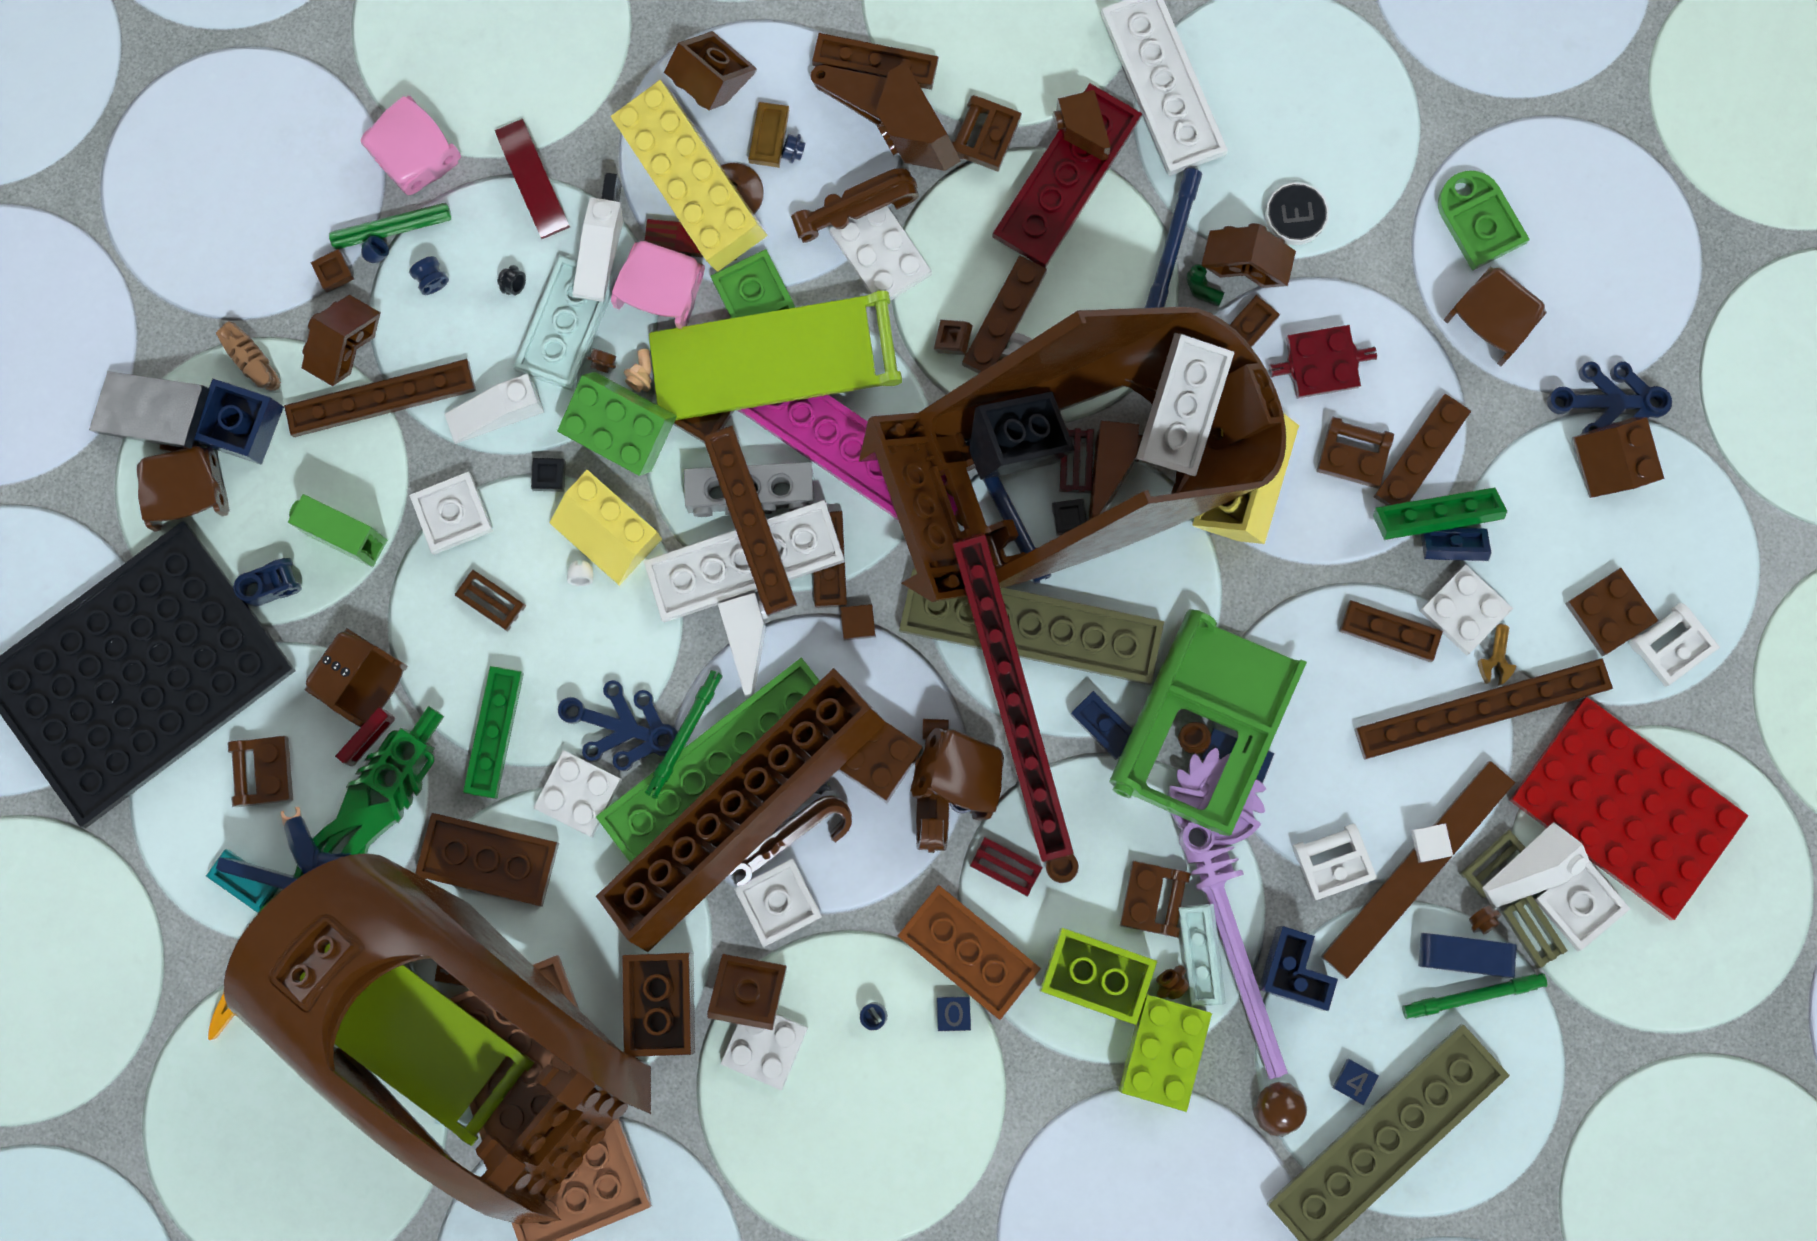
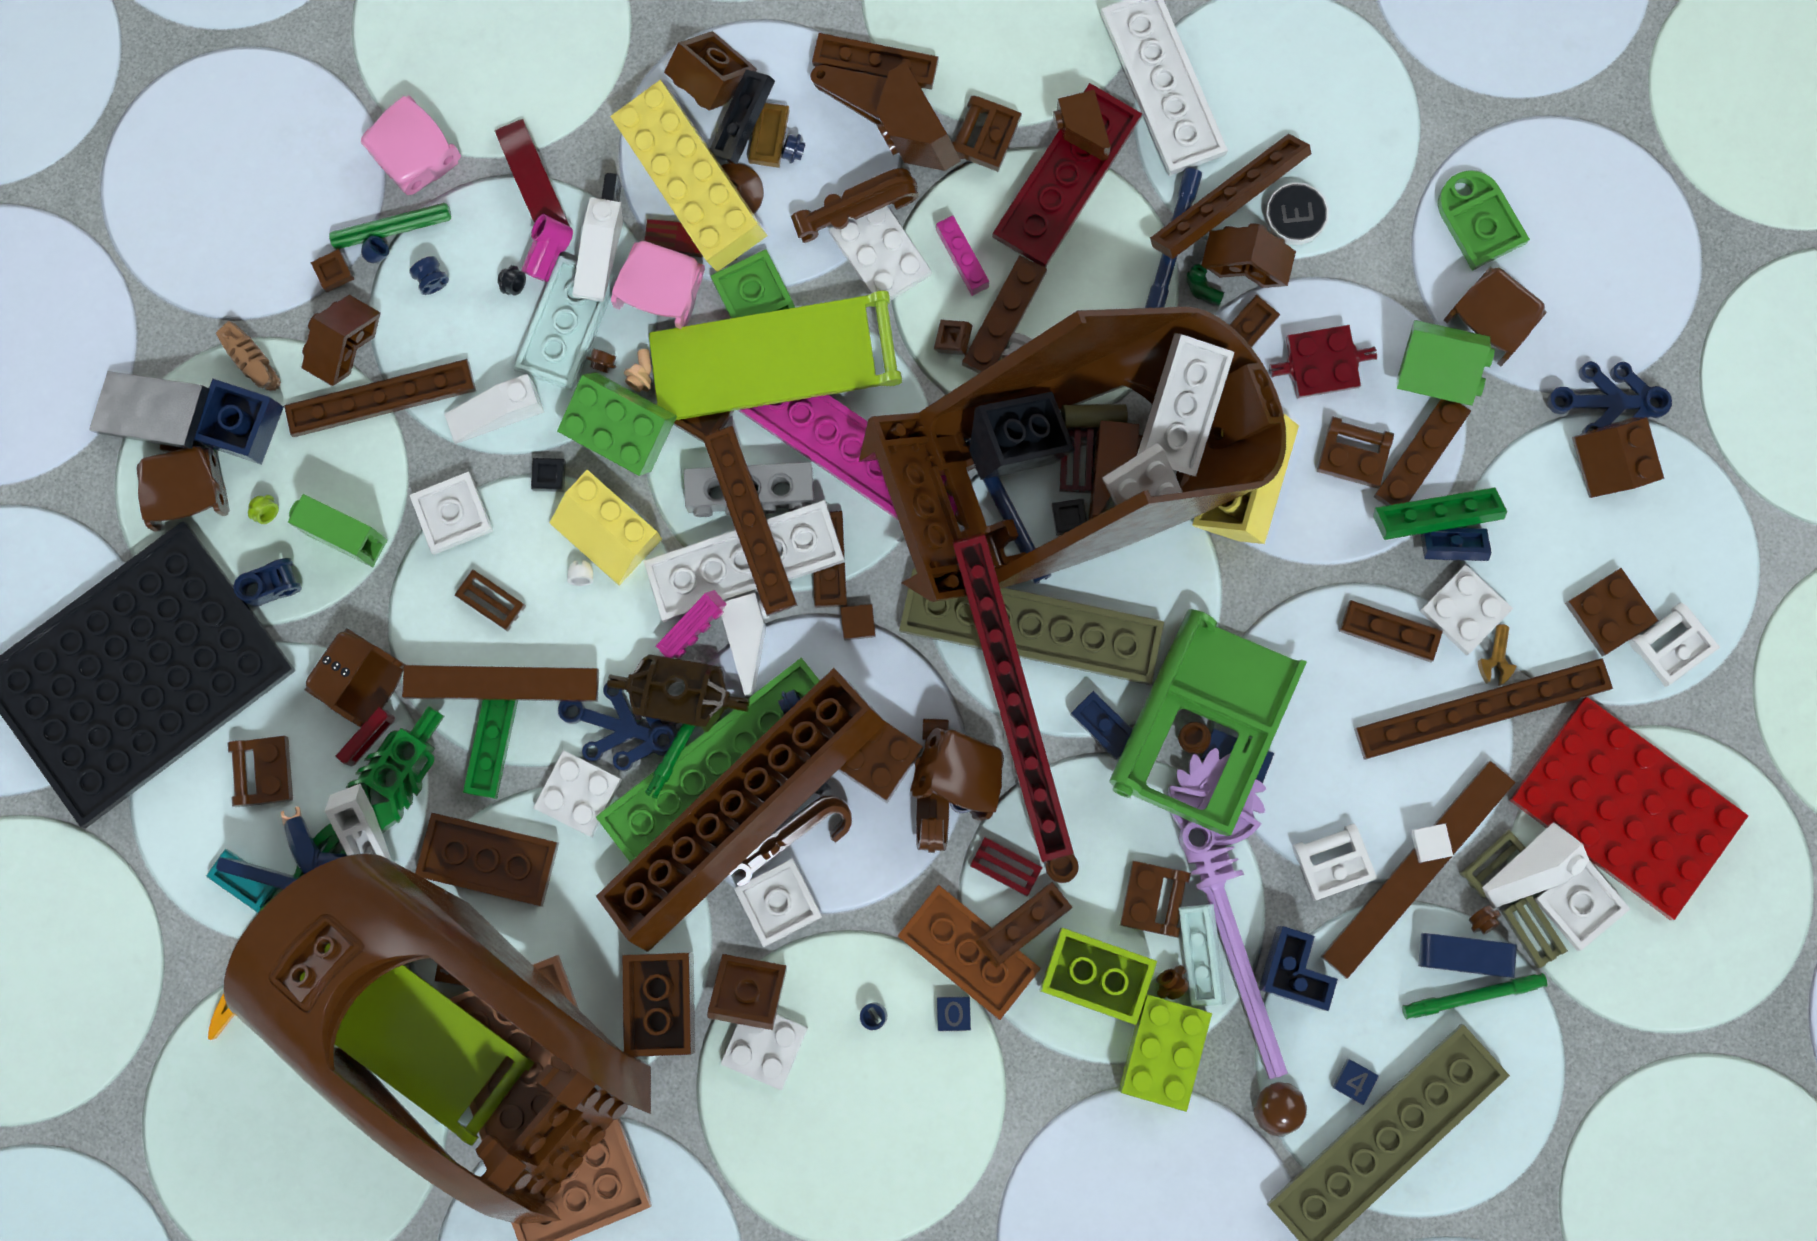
none -> lime plate [248,495,279,524]
none -> white slope [325,784,392,861]
none -> reddish brown tile [402,665,599,702]
none -> dark pink piece [521,214,573,282]
none -> dark brown plate [607,654,750,732]
none -> dark pink piece [656,590,727,659]
none -> black plate [710,69,775,165]
none -> dark blue plate [778,689,801,715]
none -> dark pink piece [936,215,989,296]
none -> reddish brown tile [976,882,1073,968]
none -> olive piece [1061,404,1128,429]
none -> white plate [1102,443,1182,506]
none -> reddish brown plate [1150,133,1312,259]
none -> bright green brick [1397,320,1495,406]

